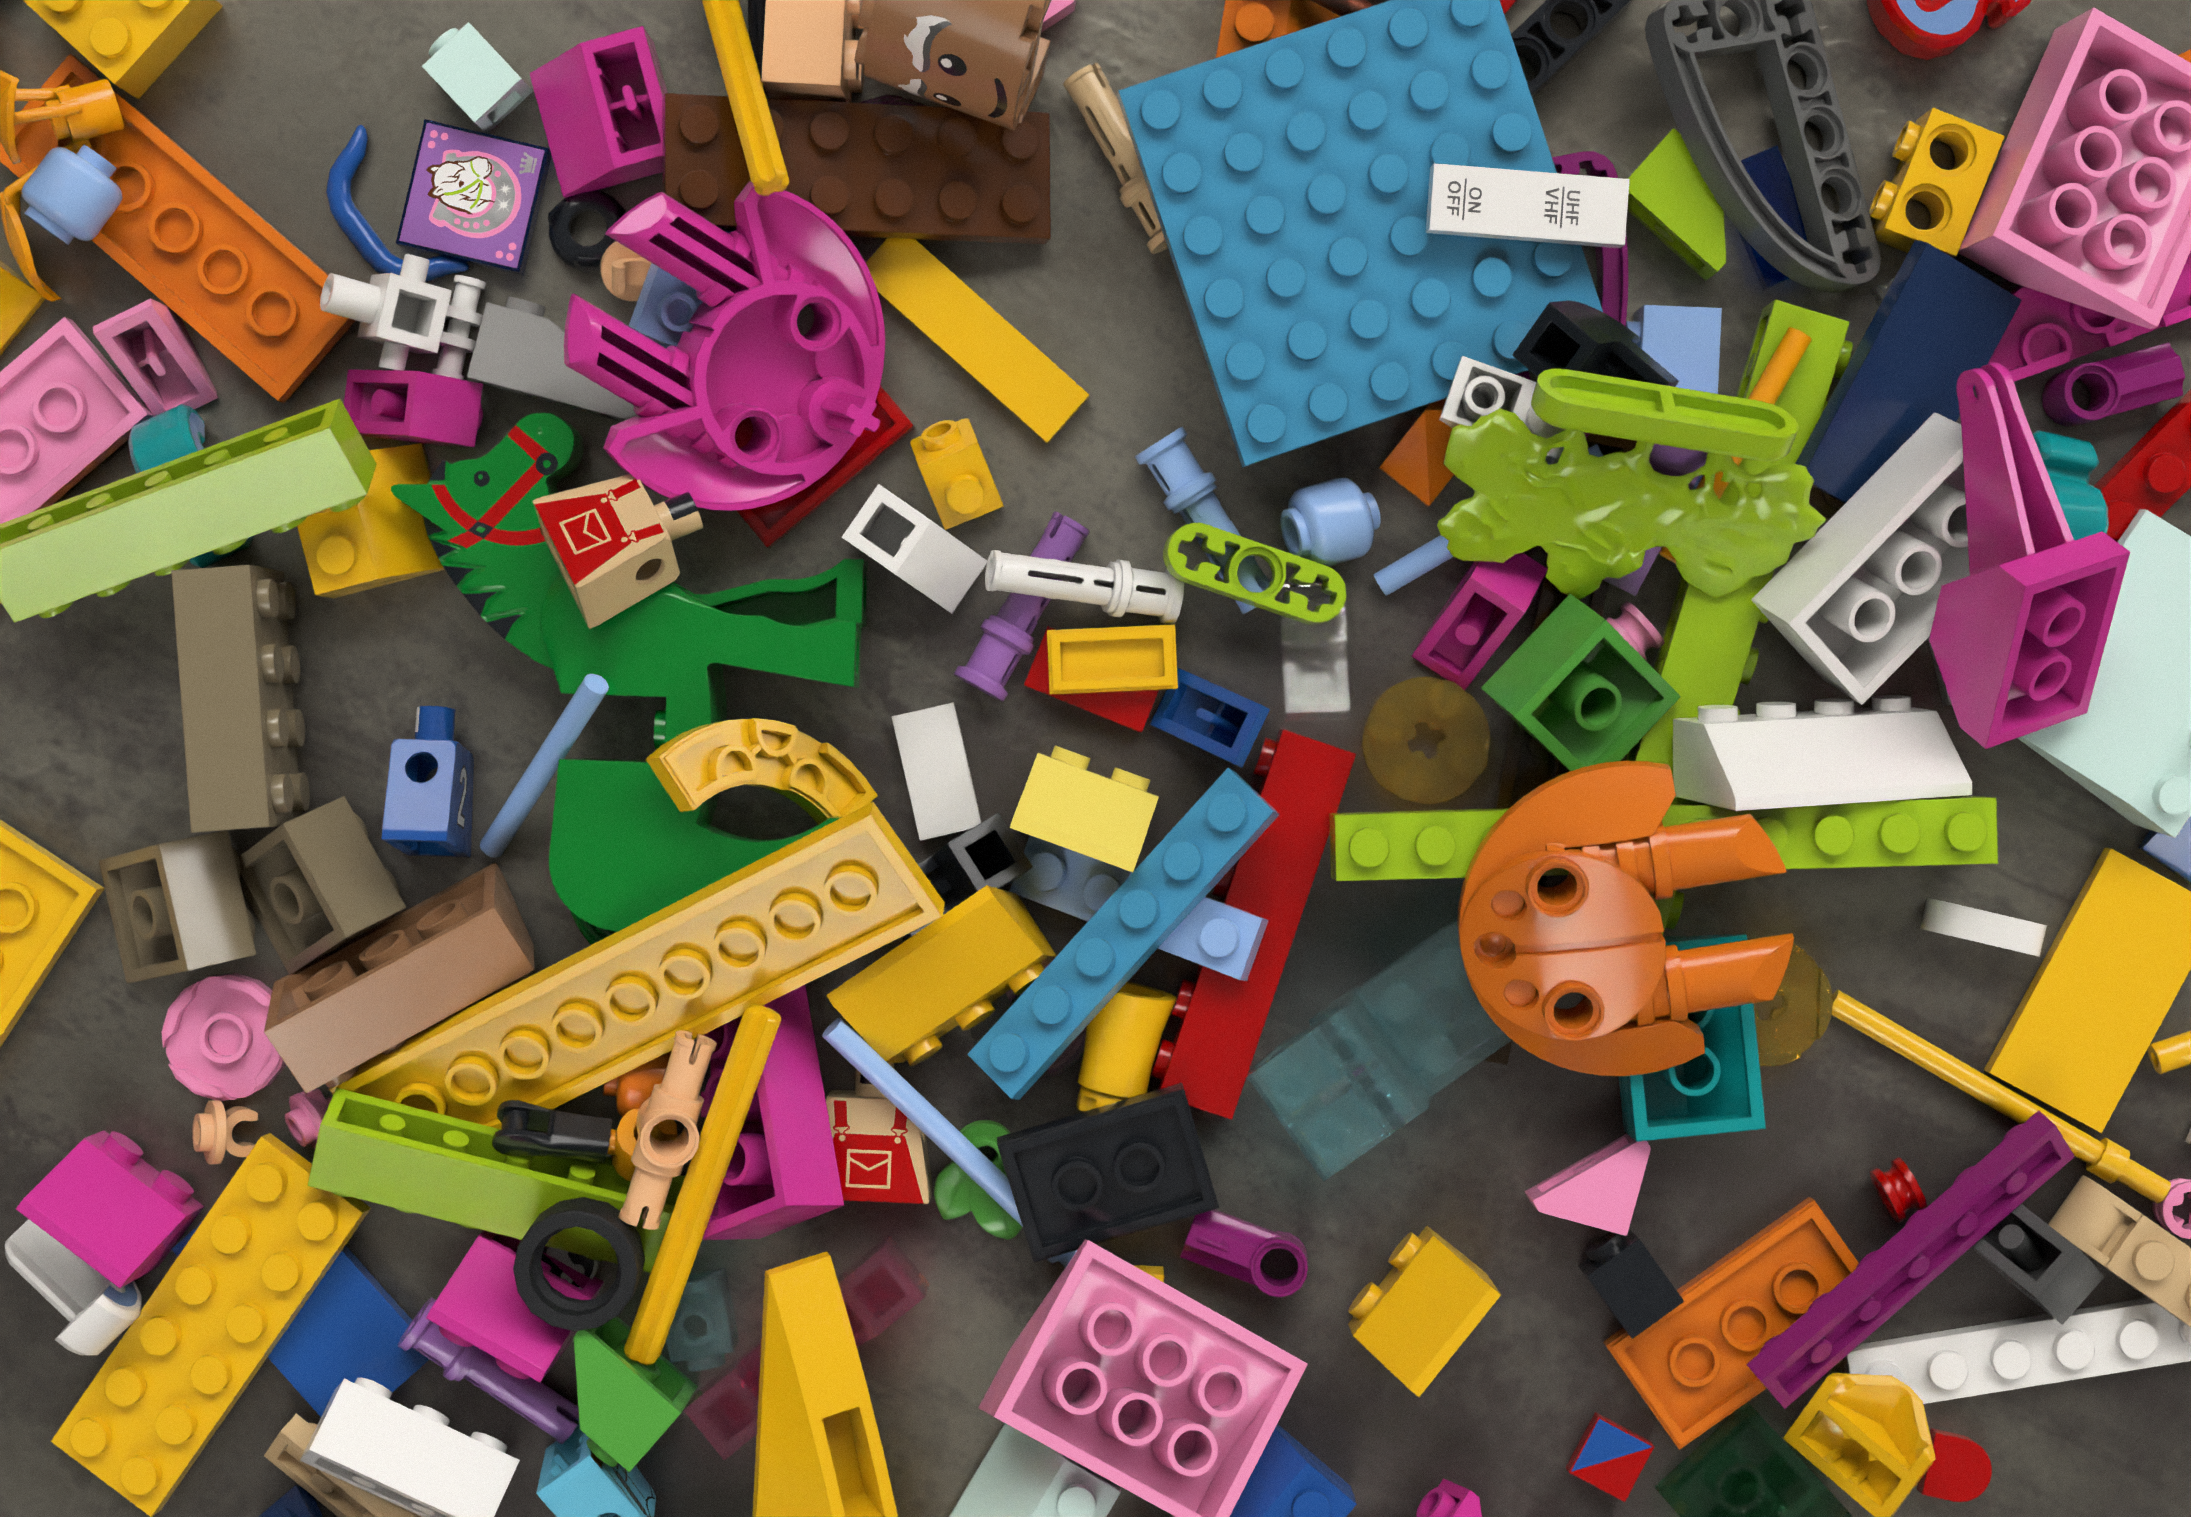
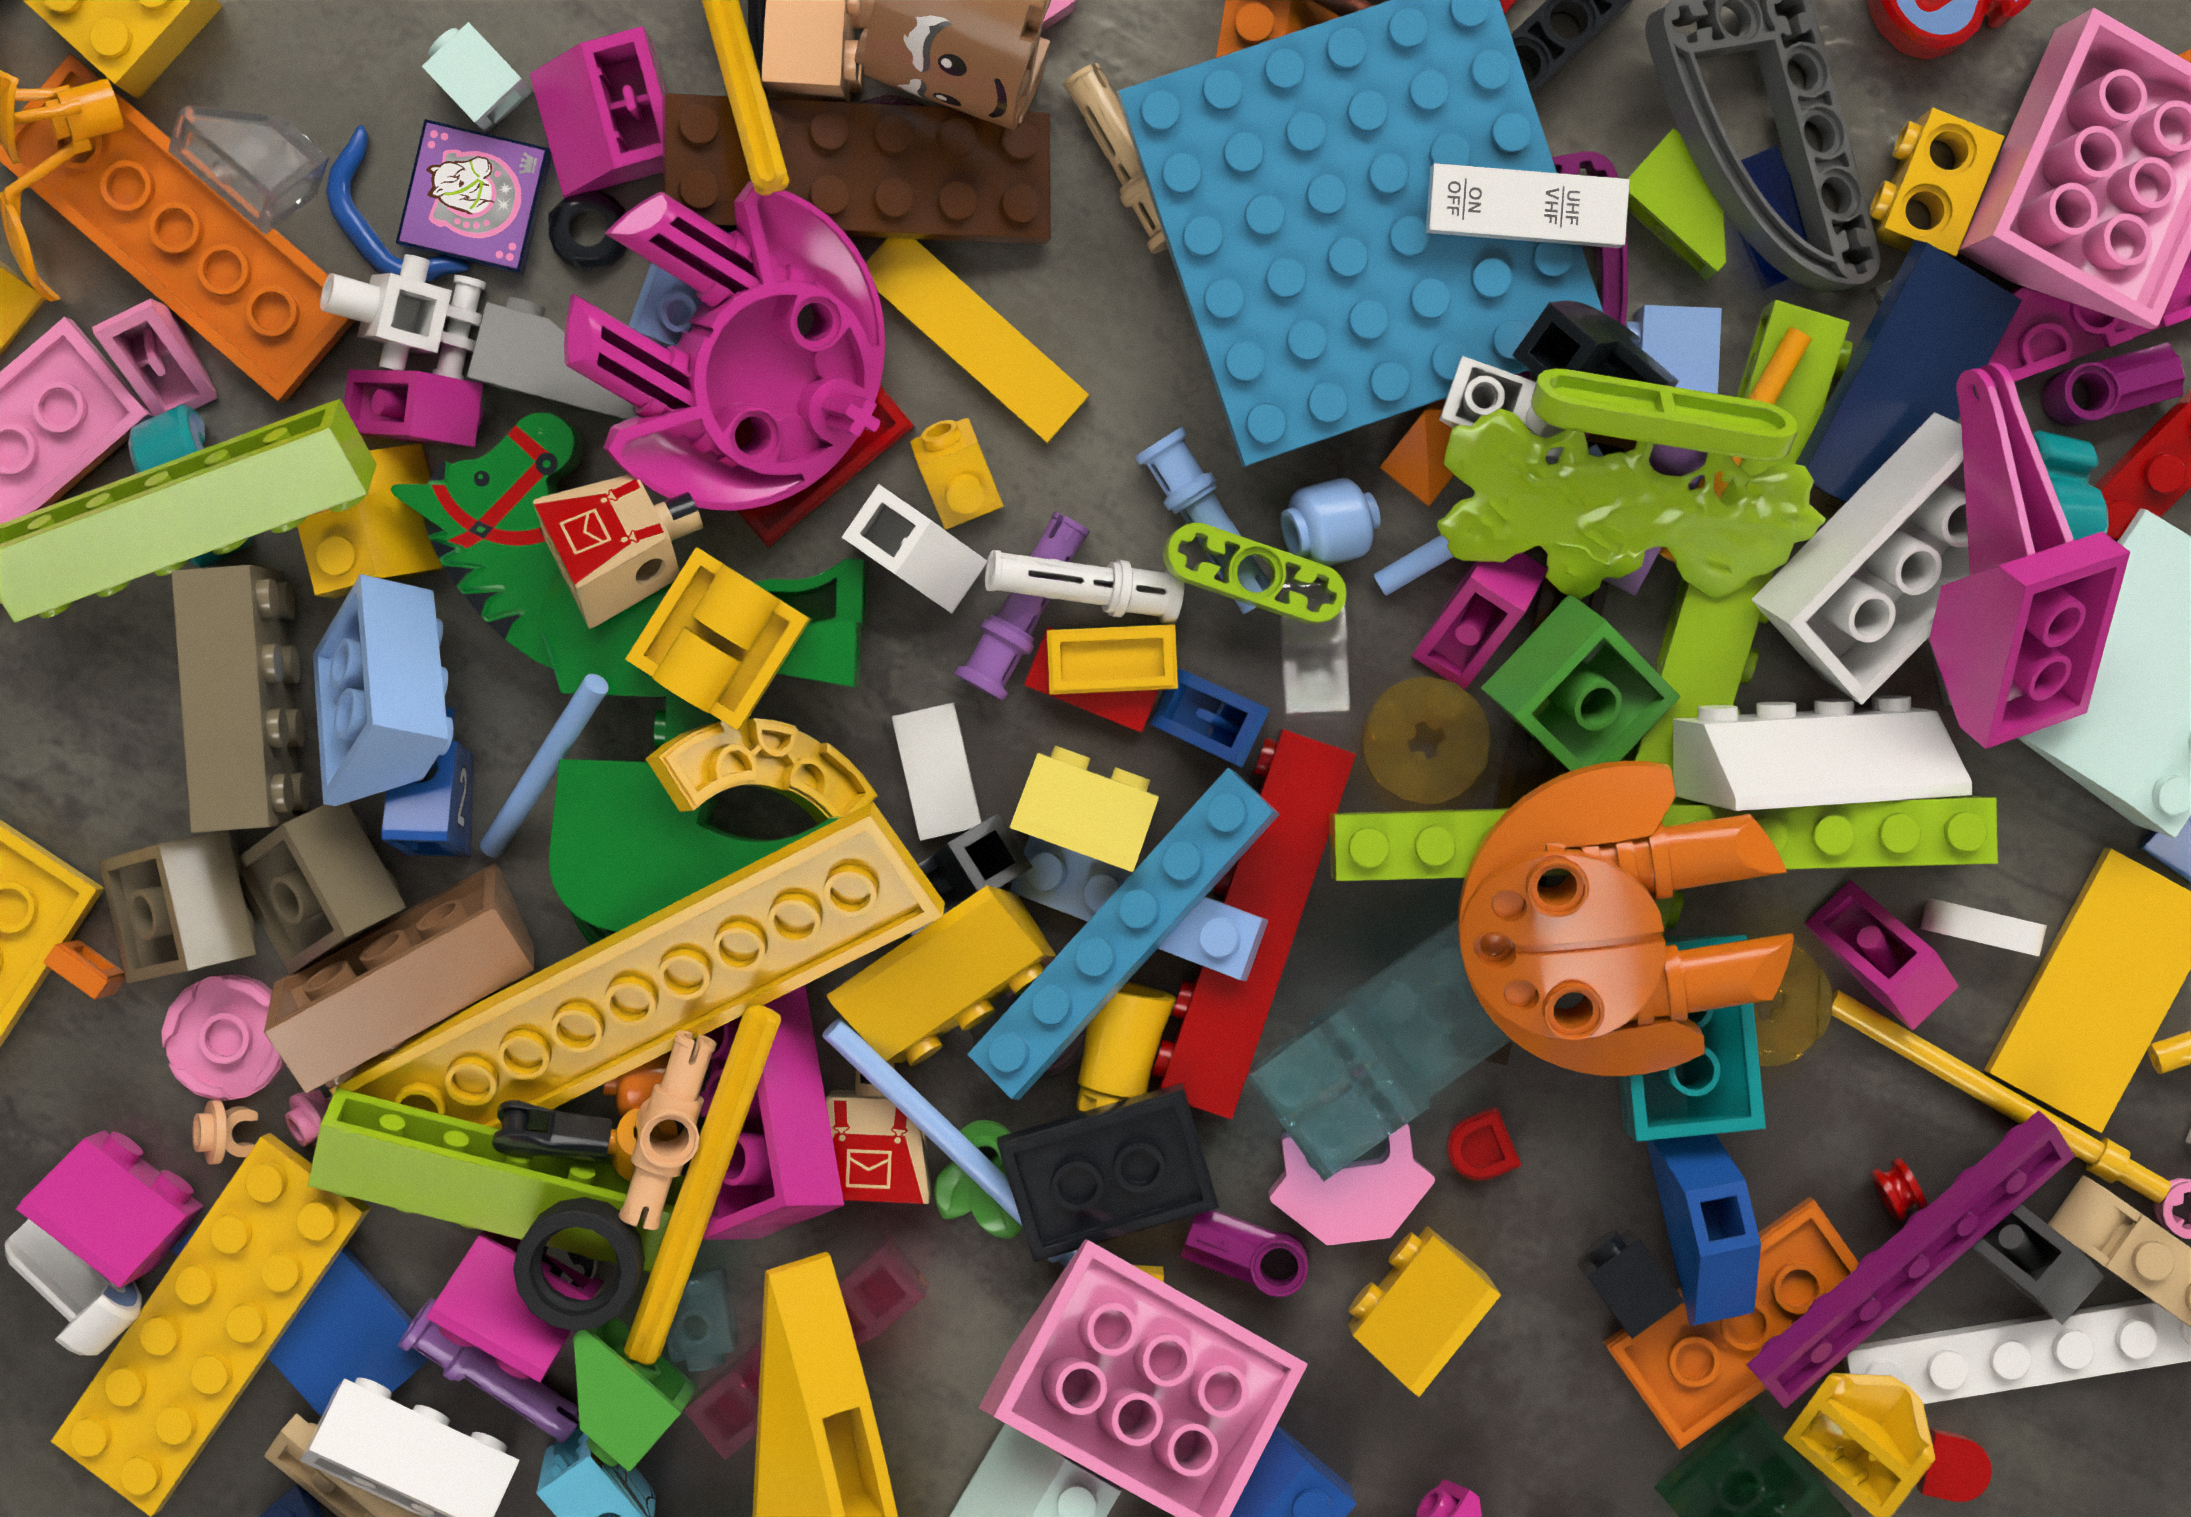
light blue head [22,144,123,245] -> none
light nougat plate [600,241,651,301] -> none
bright pink slope [1524,1134,1651,1236] -> none
tile [1566,1412,1655,1502] -> none
bright pink bush [1606,601,1665,660] -> none
none -> orange tile [42,939,126,1000]
none -> clear slope [168,105,329,235]
none -> light blue slope [313,574,454,806]
none -> yellow plate [625,547,811,731]
none -> bright pink piece [1268,1119,1435,1245]
none -> red tile [1446,1105,1522,1180]
none -> blue slope [1646,1134,1761,1326]
none -> dark pink slope [1805,880,1959,1031]

